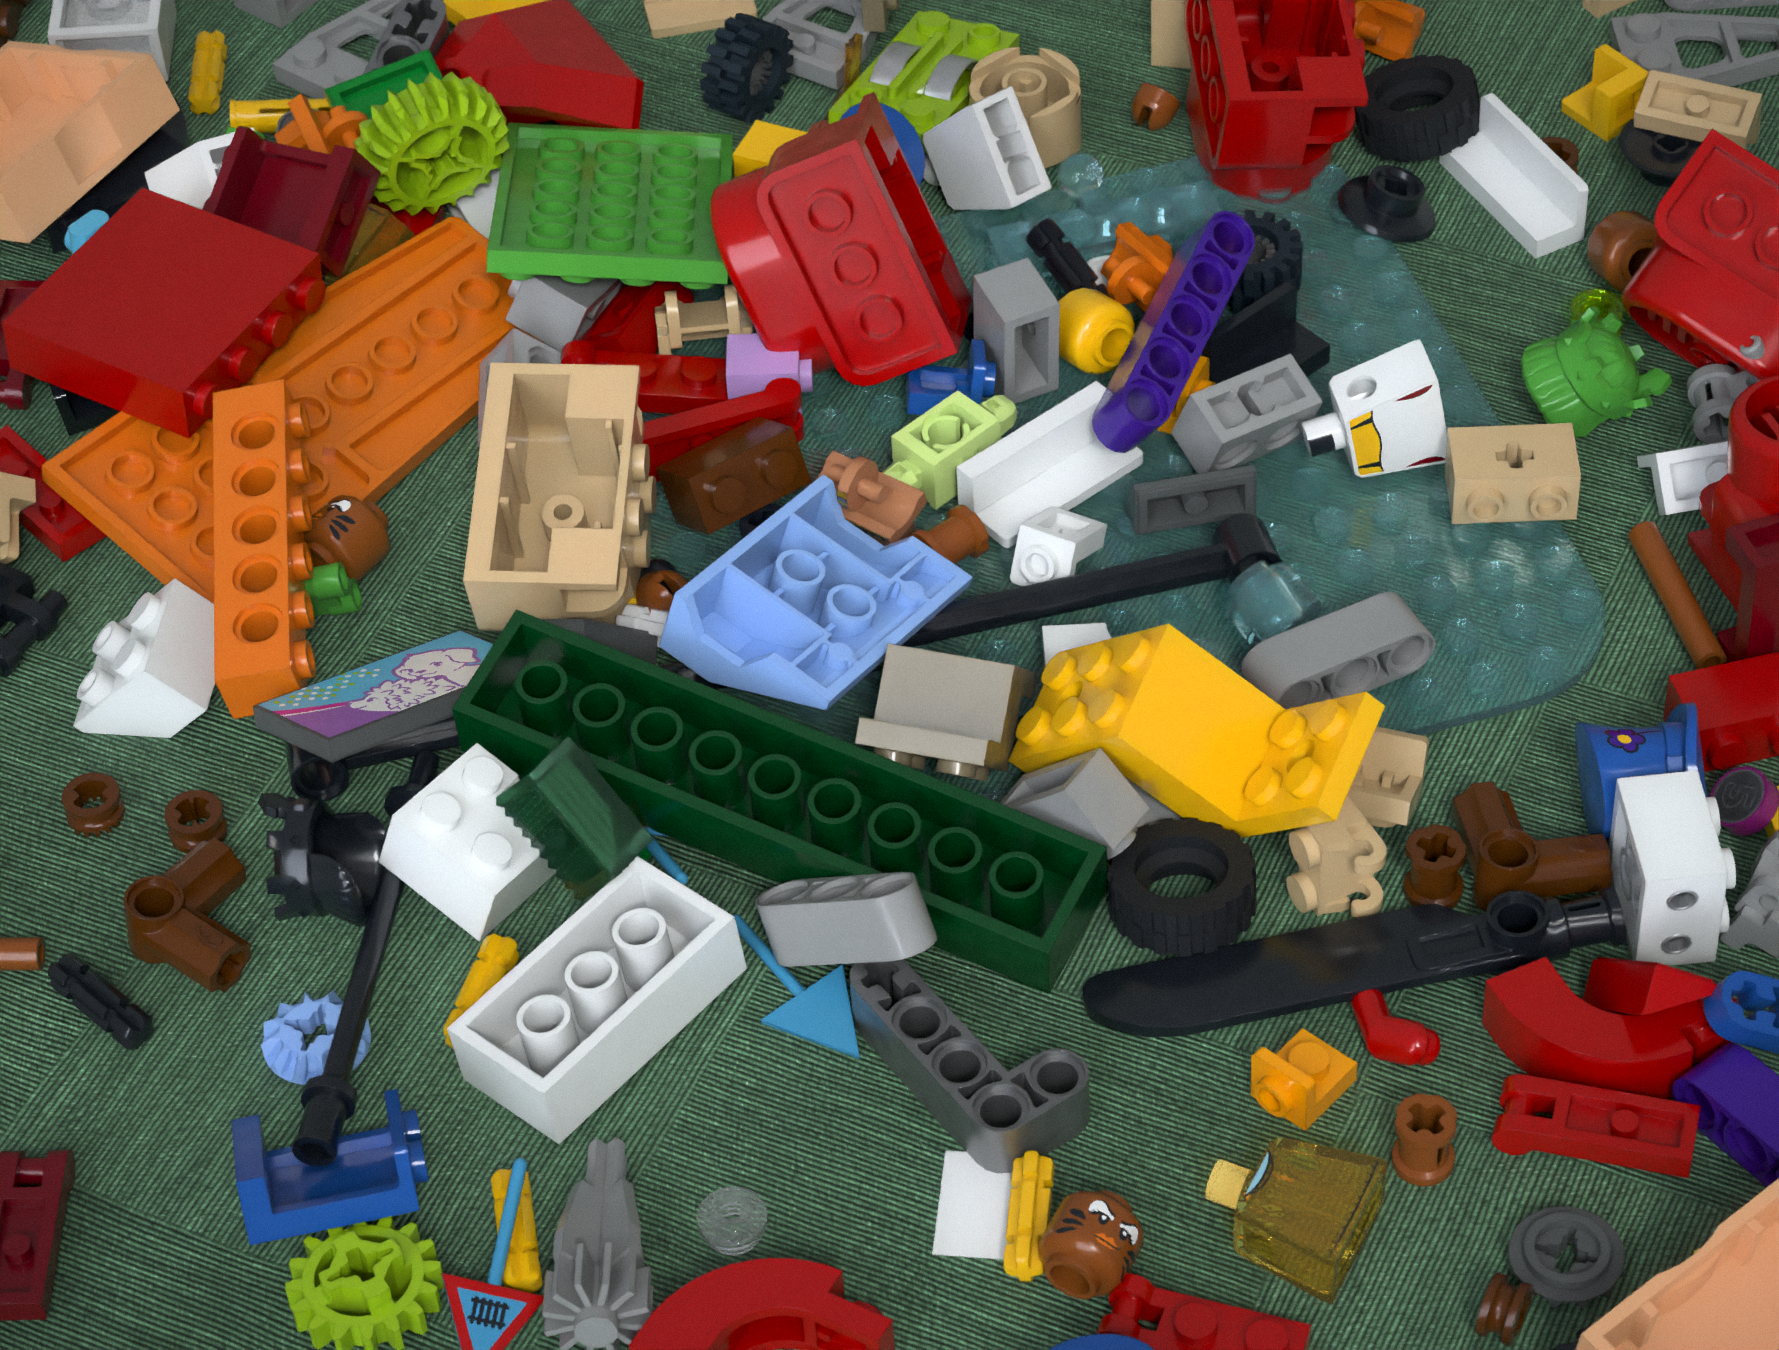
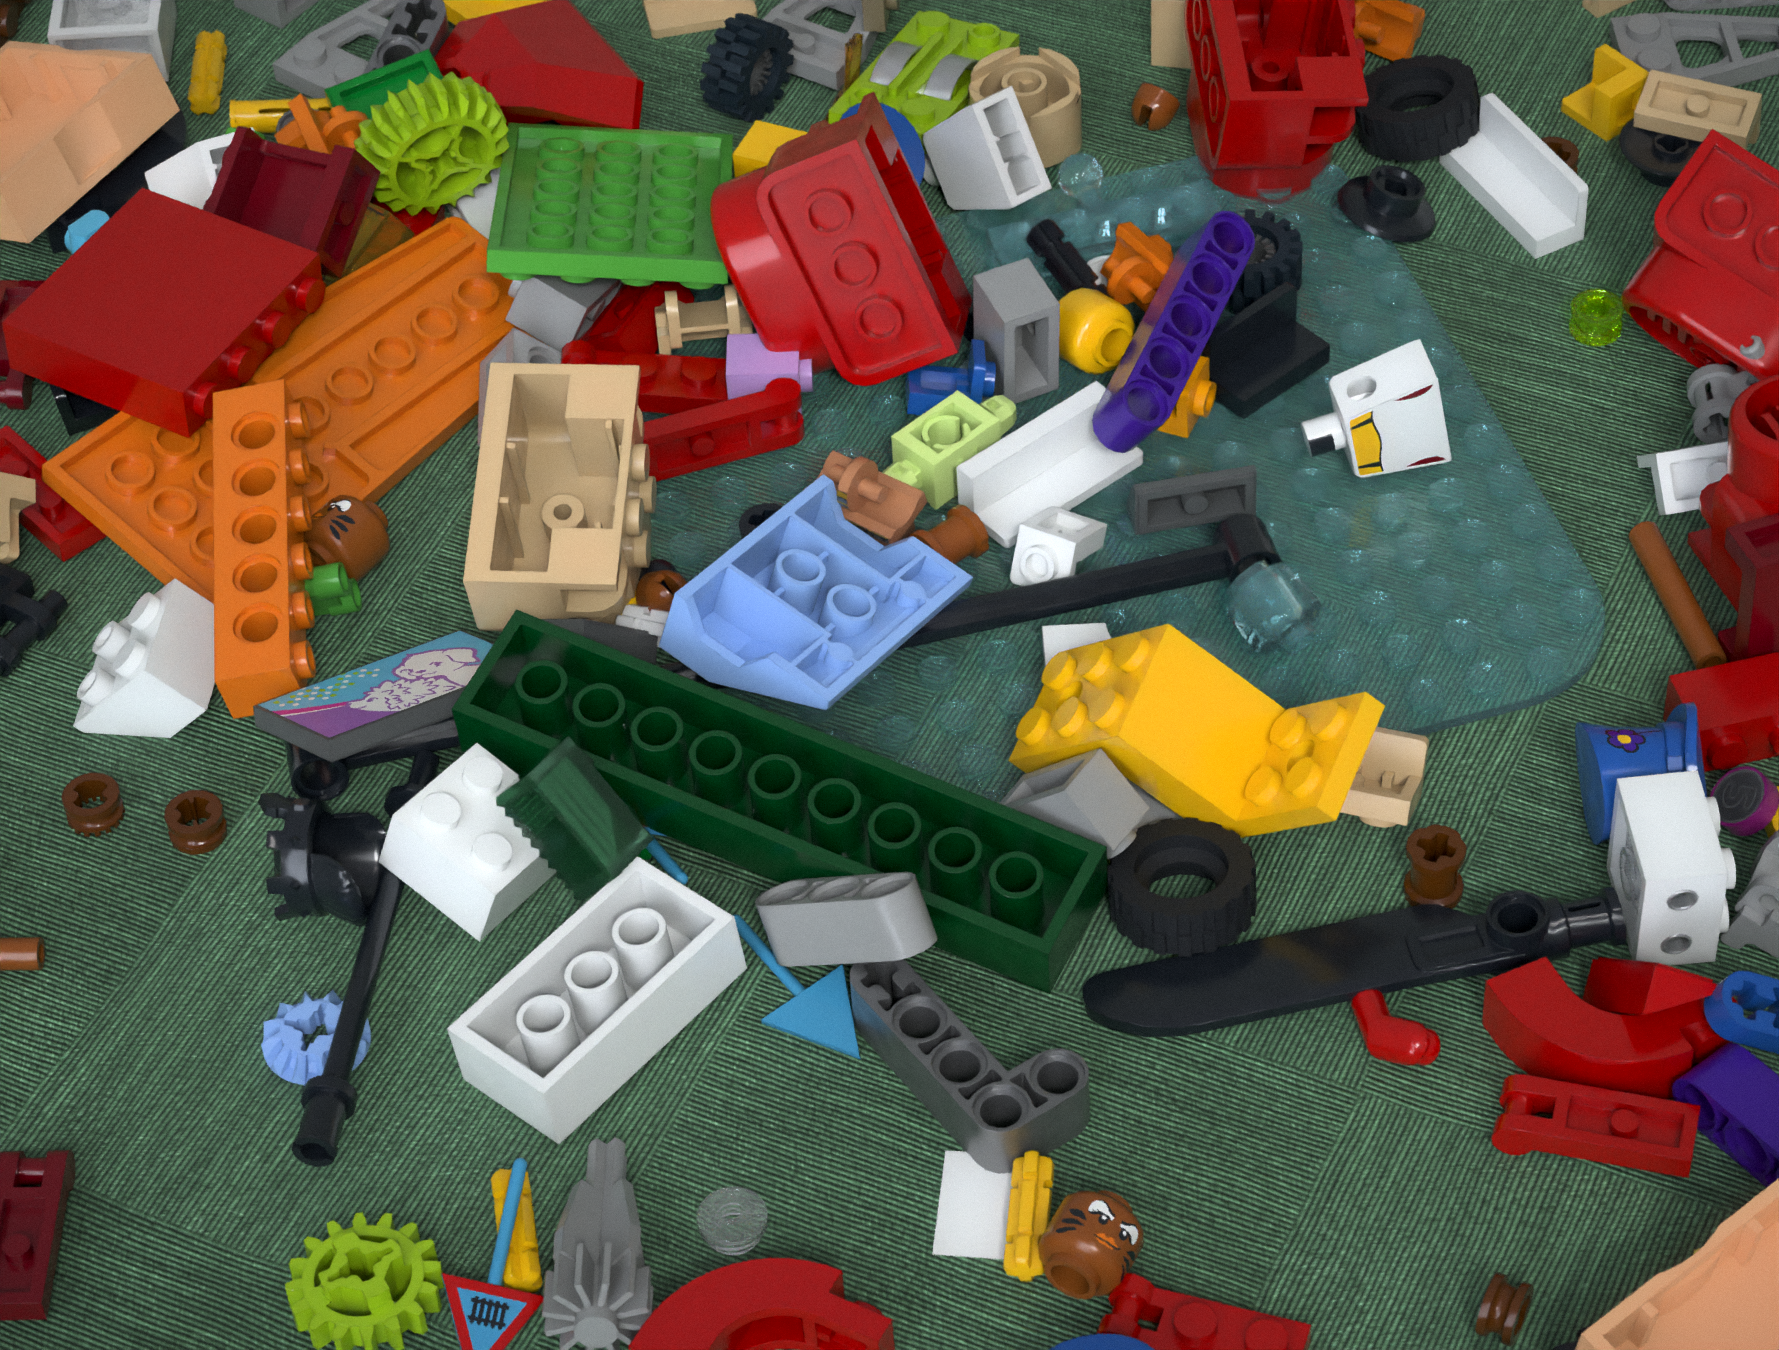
black axle [47,953,155,1050] -> none
reddish brown piece [123,837,251,993] -> none
blue panel [231,1089,429,1245] -> none
yellow axle [443,933,519,1050] -> none
reddish brown brick [656,416,811,535] -> none
bracket [855,643,1038,781] -> none
light grey brick [1171,353,1323,474] -> none
clear yellow torso [1205,1137,1387,1305] -> none
light grey beam [1241,591,1436,709] -> none
light orange bracket [1250,1028,1357,1131] -> none
tan piece [1286,794,1387,918] -> none
dark orange bush [1391,1093,1457,1187] -> none
tan brick [1445,423,1581,524] -> none
reddish brown piece [1451,781,1612,912] -> none
dark grey gear [1508,1206,1625,1310] -> none
bright green hair [1521,306,1673,438] -> none
dark orange head [1587,211,1654,292] -> none

